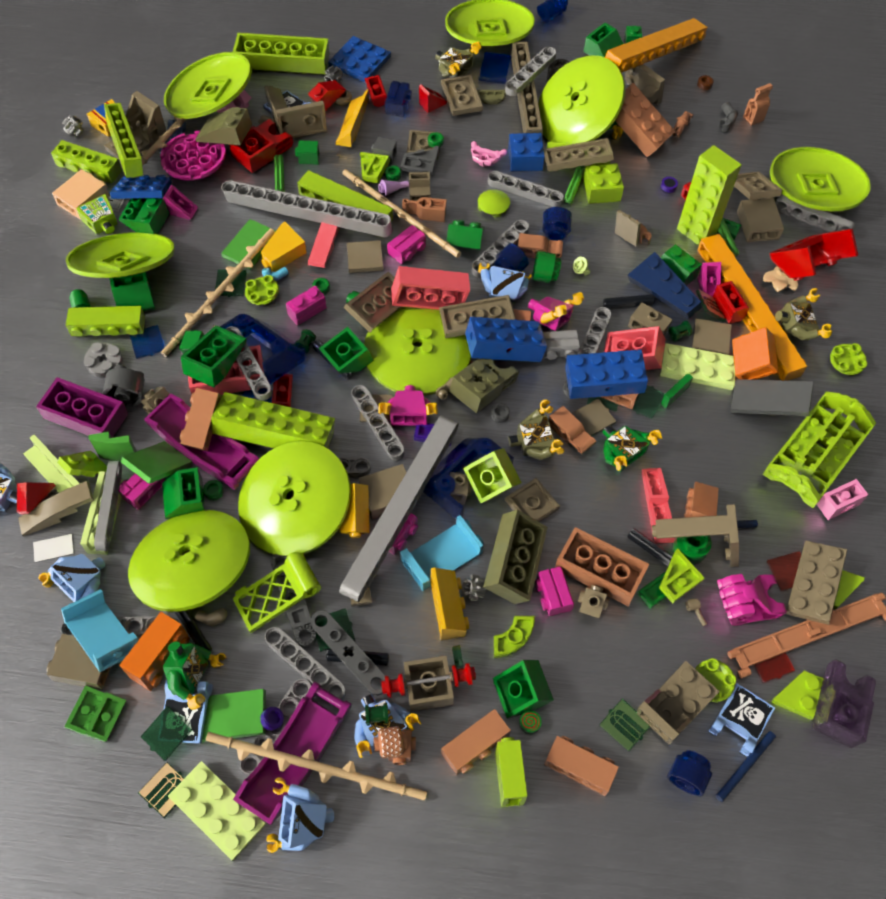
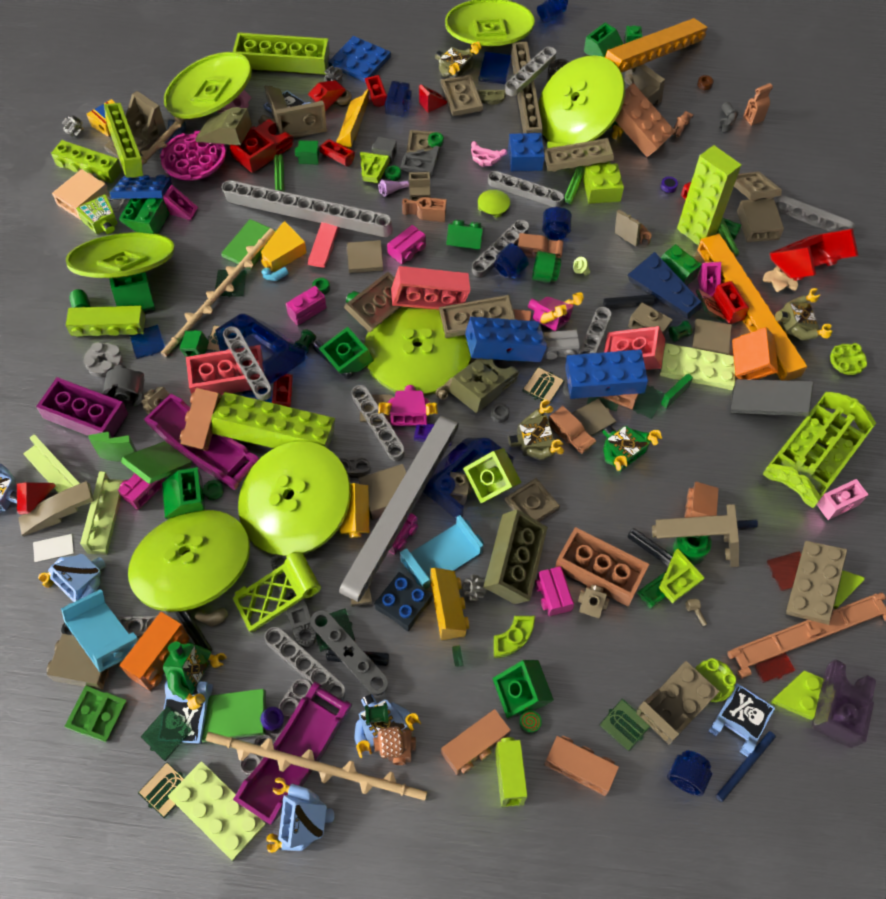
lime wing [57,451,107,478] -> none
light grey beam [94,461,122,551] -> none
green slope [181,325,247,387] -> none
lime dish [245,275,279,305] -> none
lime brick [297,170,393,222] -> none
tan plant [343,169,461,258] -> none
dark tan brick [381,655,476,712] -> none
light blue torso [478,263,532,302] -> none
coral slope [641,468,675,544] -> none
dark pink piece [717,574,787,626] -> none
lime dish [770,147,871,211] -> none
none -> red brick [319,139,355,167]
none -> black brick [374,572,432,632]
none -> piece [522,367,564,403]

